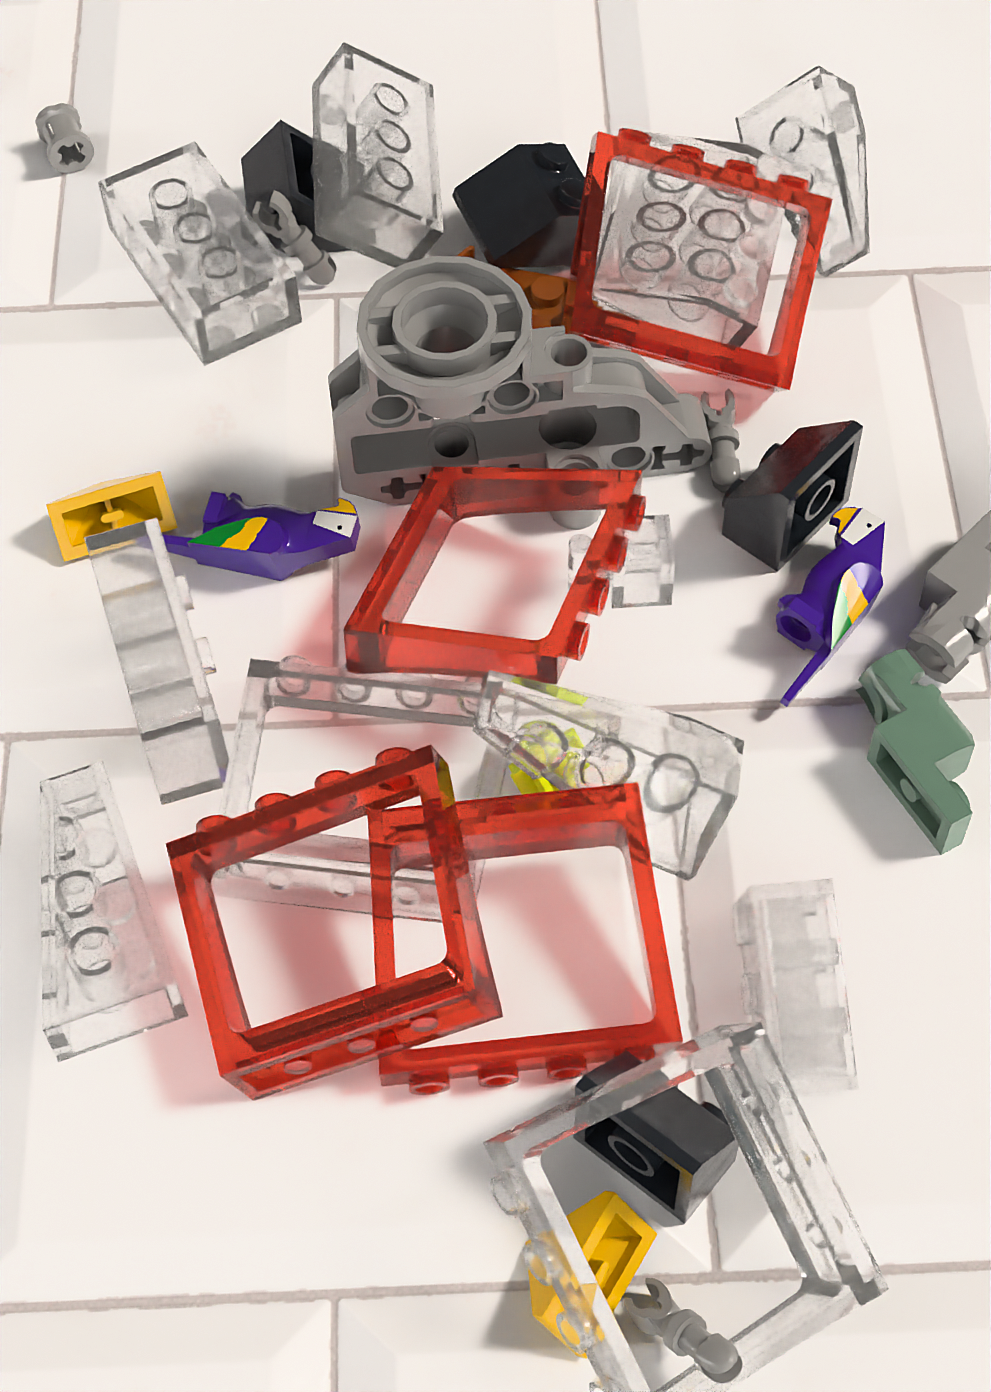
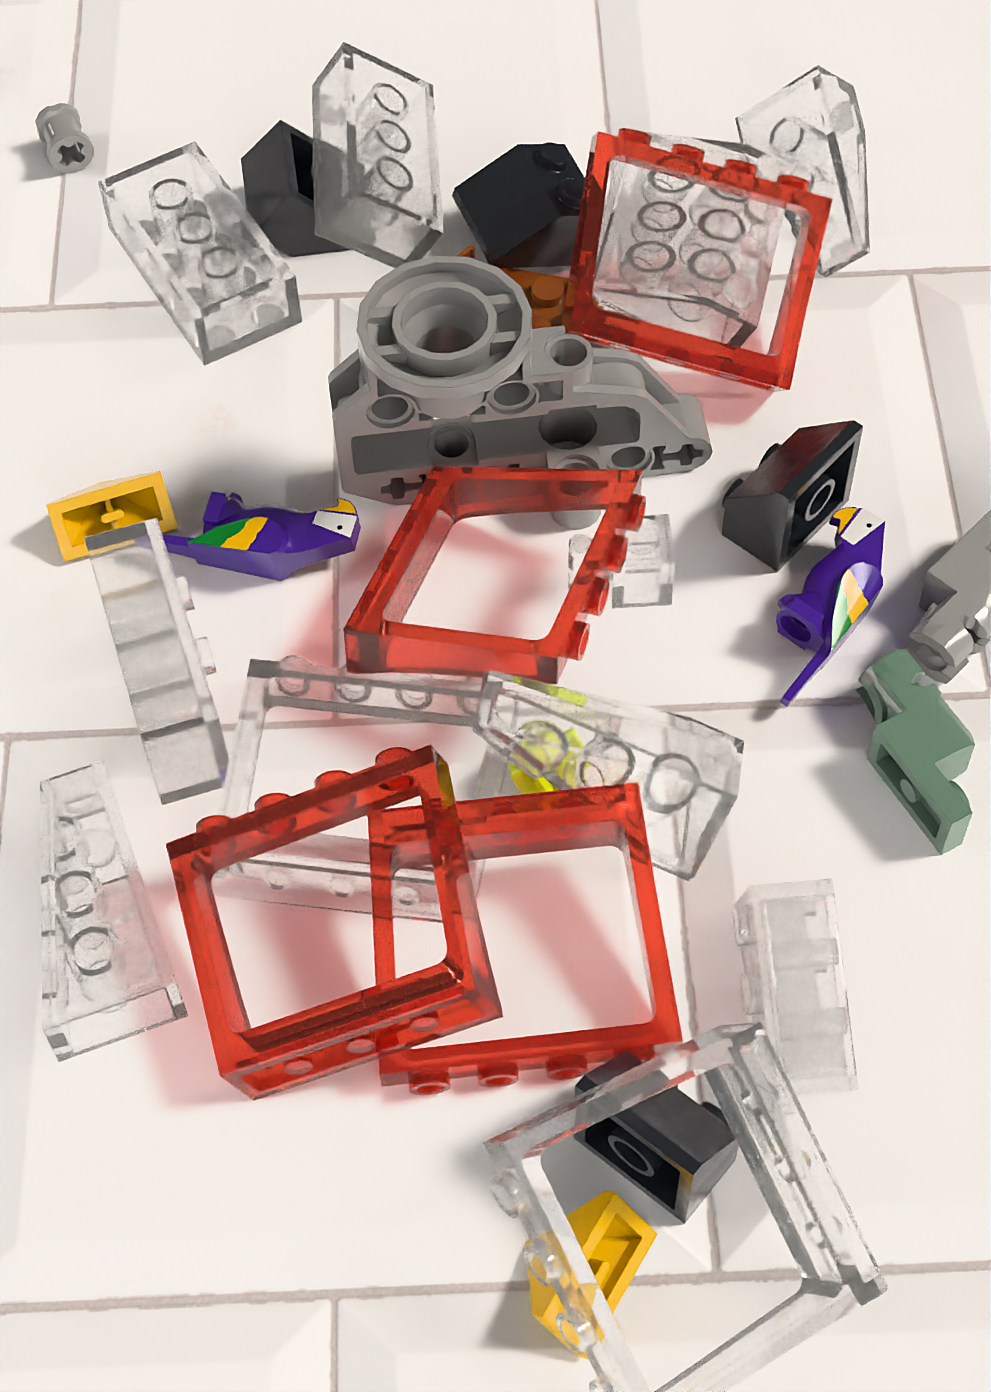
light grey piece [252,190,337,285] -> none
light grey piece [624,1278,743,1384] -> none
light grey piece [700,388,741,493] -> none

